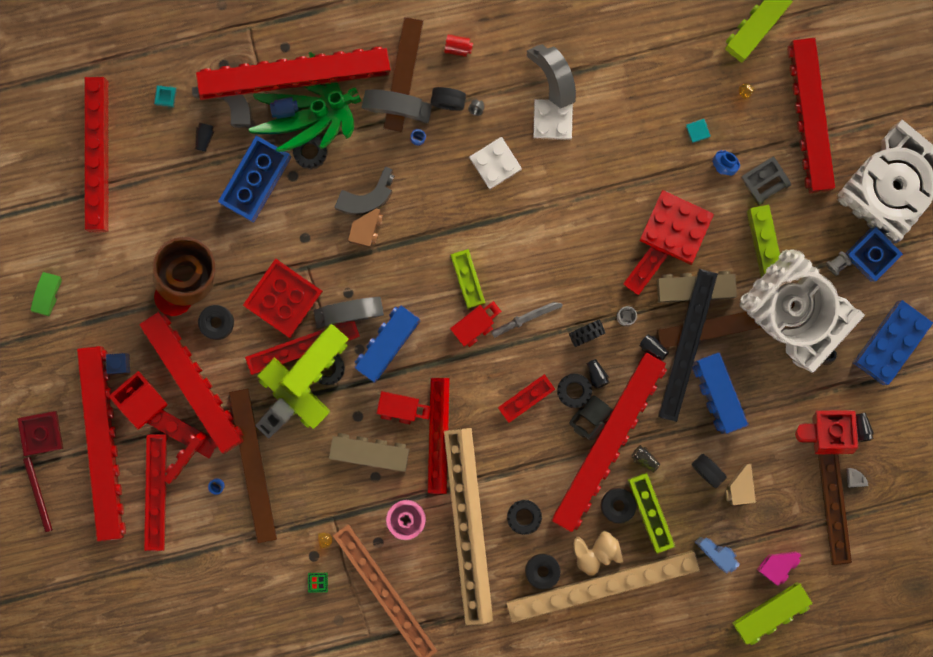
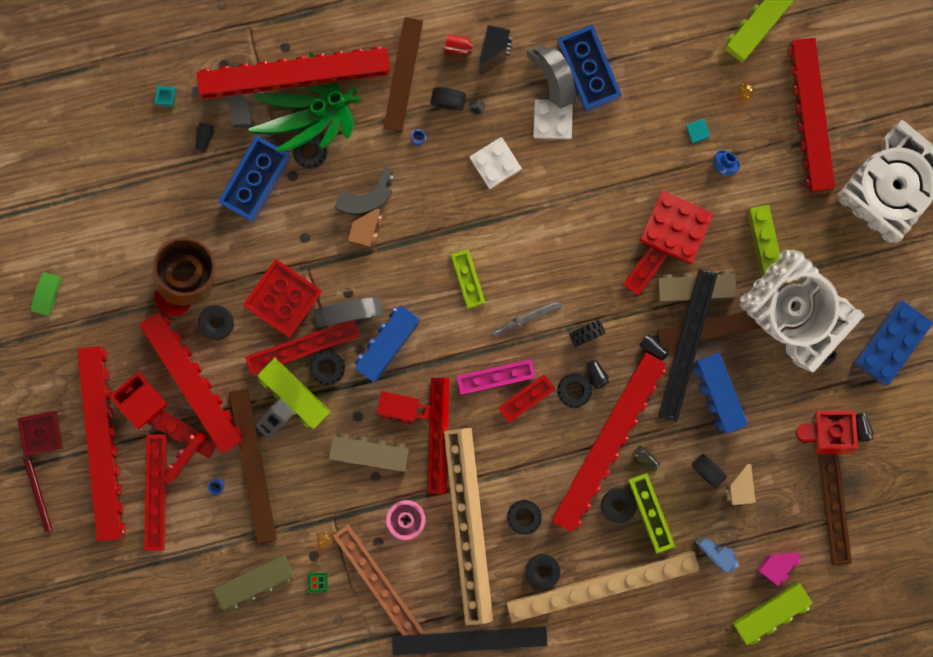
red brick [85,77,109,232] -> none
dark blue brick [106,353,130,374] -> none
dark blue brick [270,97,299,119] -> none
lime brick [279,324,348,399] -> none
dark grey arch [362,90,432,123] -> none
red brick [450,301,502,348] -> none
pearl dark grey piece [569,395,613,440] -> none
tan animal [573,531,623,576] -> none
light grey wheel [616,306,637,326] -> none
dark grey plate [741,156,791,206] -> none
light grey bush [826,251,852,276] -> none
blue brick [845,227,903,282] -> none
light grey tile [846,468,868,487] -> none
none -> olive brick [213,554,295,611]
none -> black tile [392,626,547,656]
none -> dark pink plate [457,359,536,395]
none -> black slope [479,25,513,75]
none -> blue brick [556,25,622,113]

